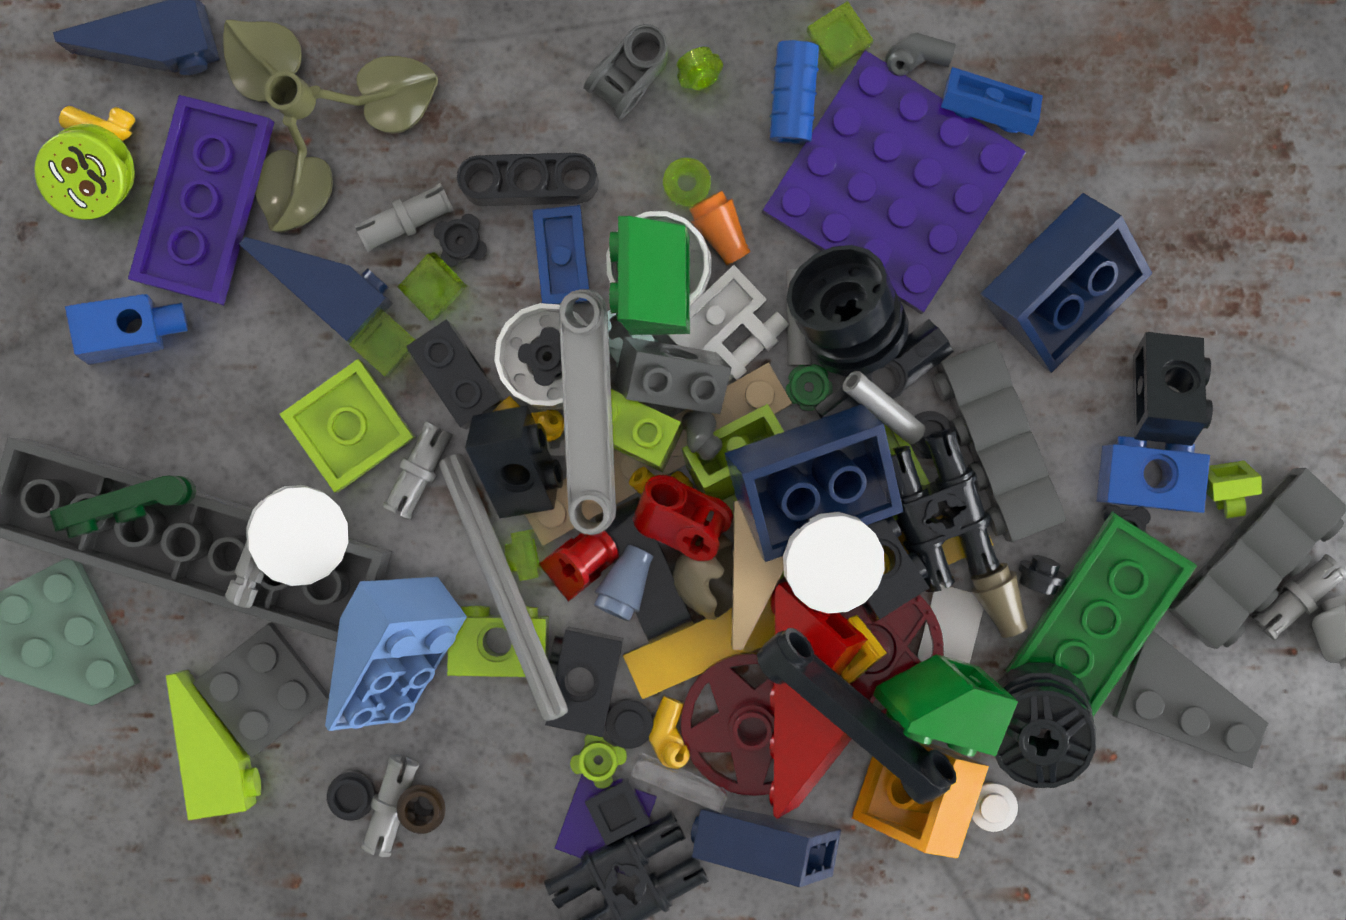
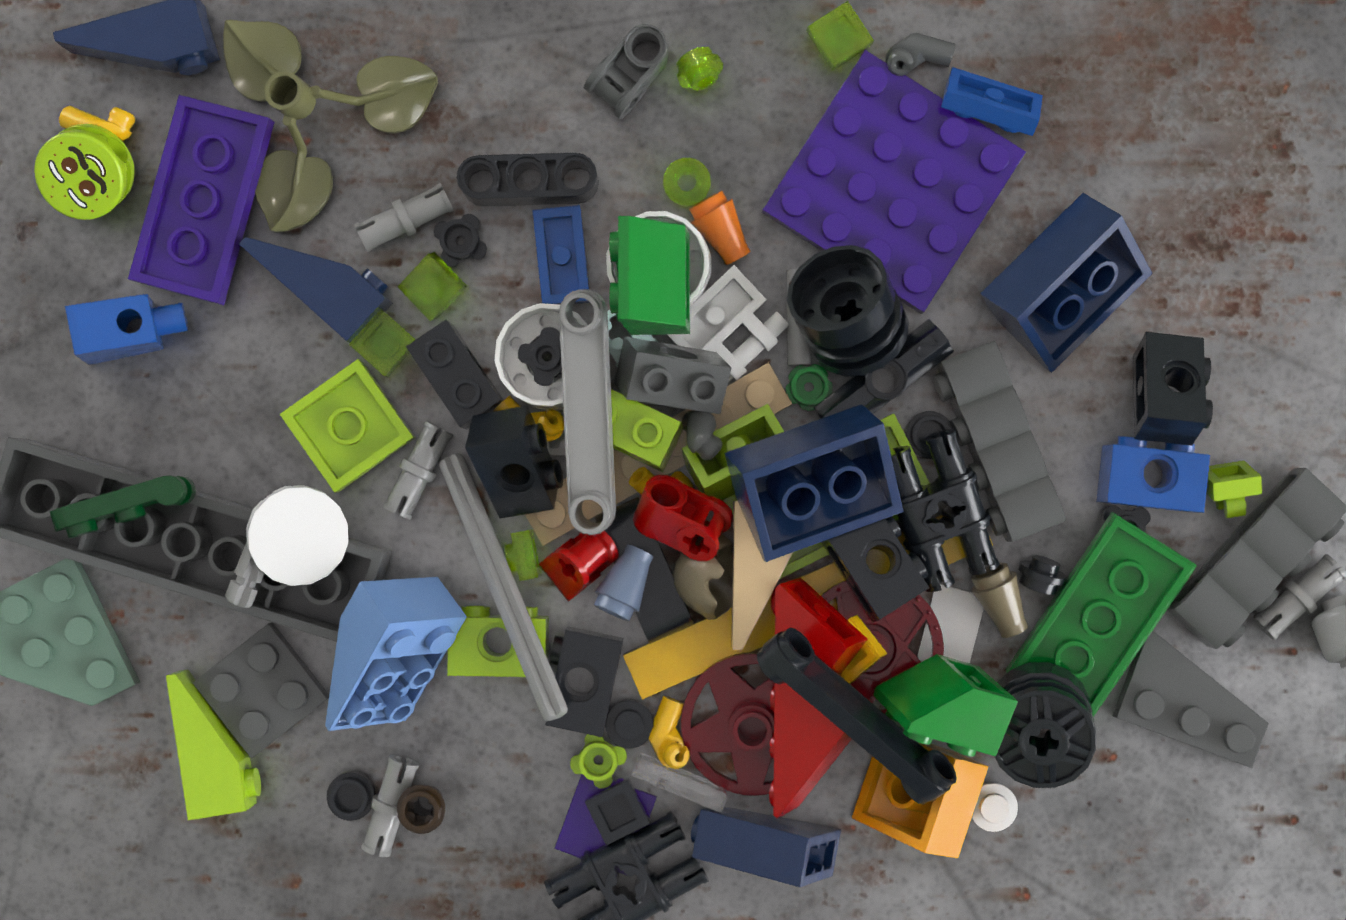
blue axle [769,40,819,145] -> none
white tile [783,512,885,614] -> none
light grey piece [843,371,925,444] -> none

